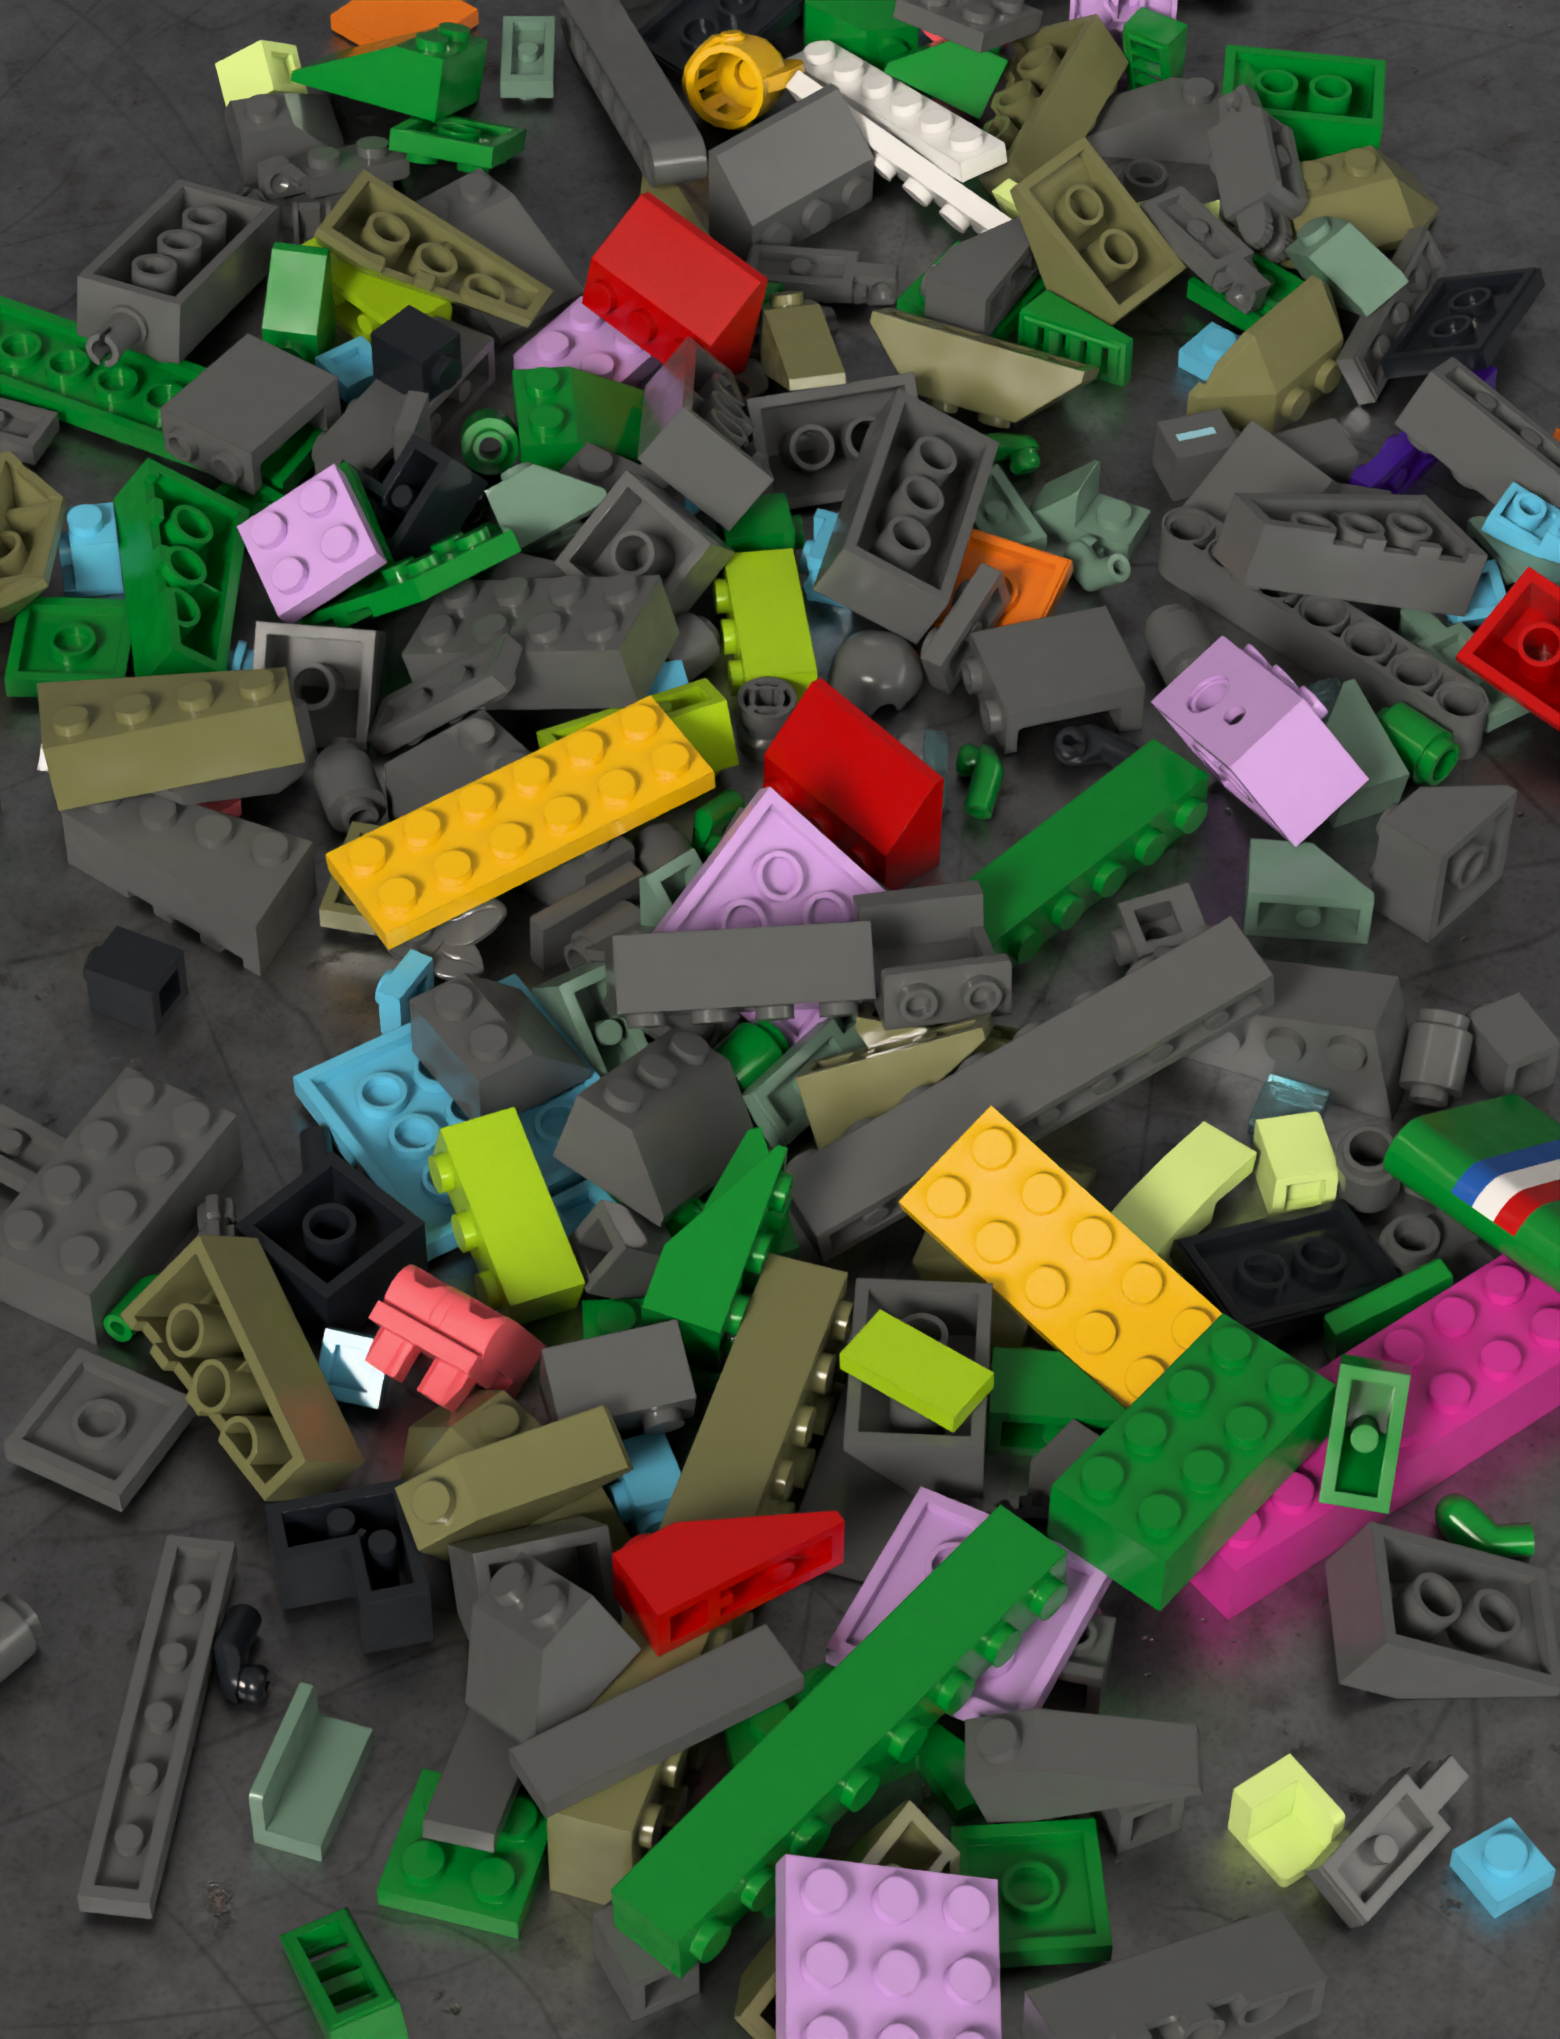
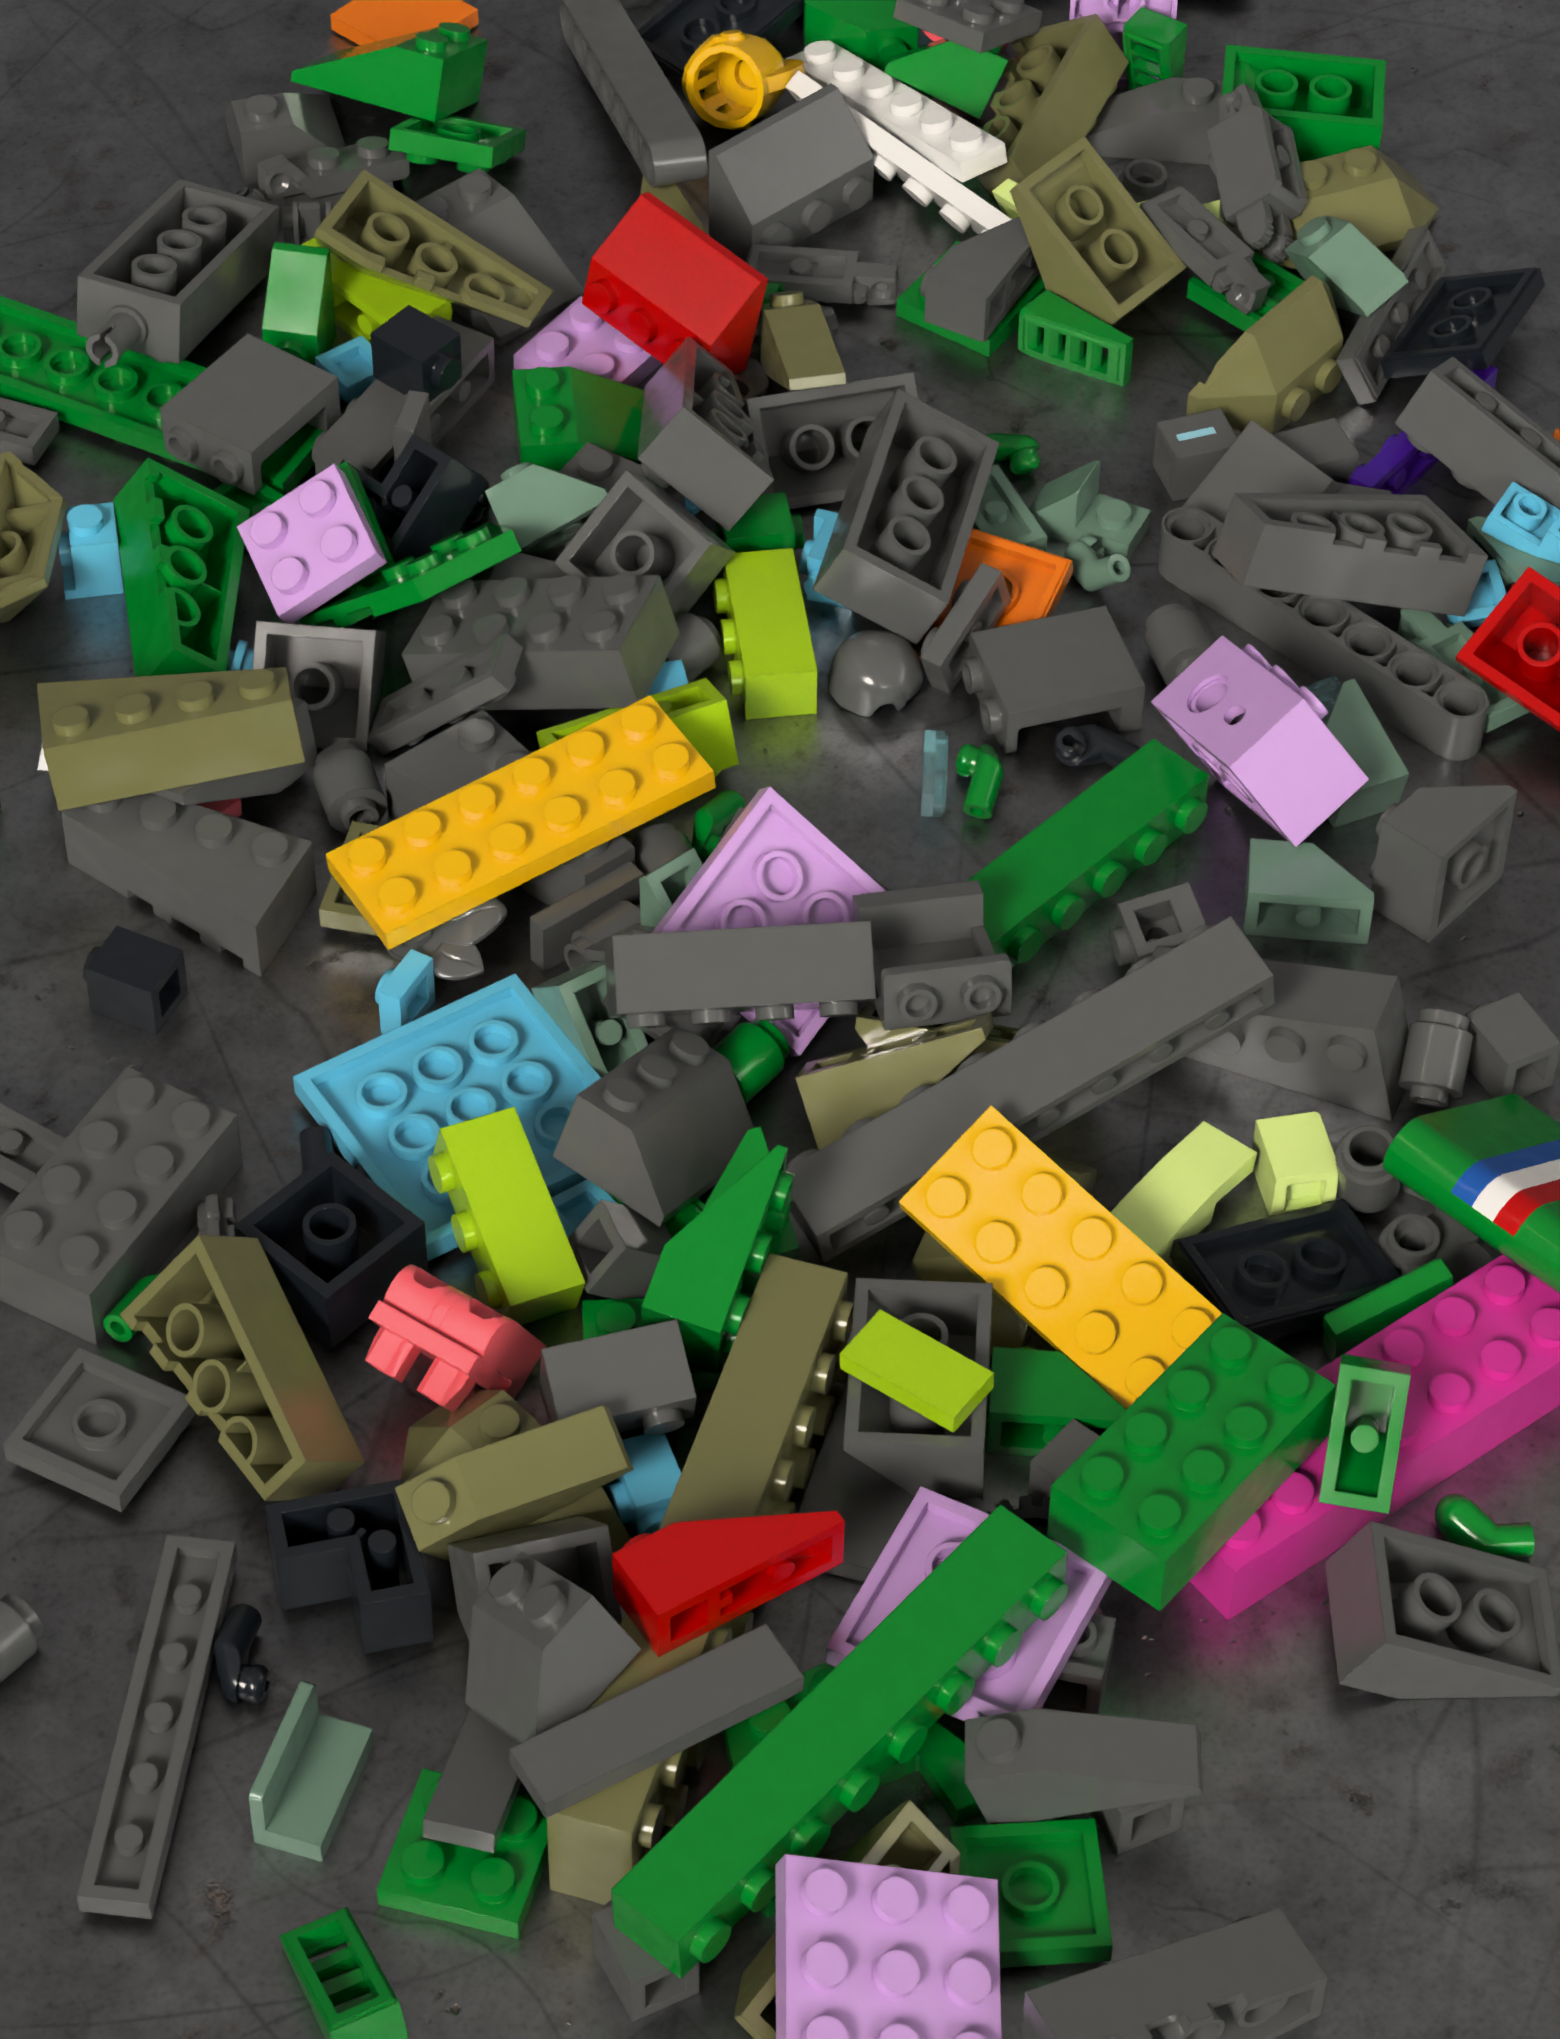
green plate [4,597,133,697] -> none
yellowish green panel [215,40,308,107] -> none
medium azure plate [318,1327,389,1409] -> none
dark grey slope [409,973,591,1119] -> none
green brick [460,409,519,475] -> none
sand green plate [500,16,556,100] -> none
dark grey wheel [736,676,797,762] -> none
sand green hinge [741,1012,867,1149] -> none
red slope [762,677,944,891] -> none
olive wedge [870,307,1100,428] -> none
medium azure plate [1178,322,1240,381] -> none
yellowish green panel [1227,1753,1345,1887] -> none
clear light blue tile [1247,1073,1330,1135] -> none
dark grey hinge [1304,1755,1469,1928] -> none
green brick [1376,702,1460,786] -> none
medium azure plate [1449,1817,1556,1919] -> none

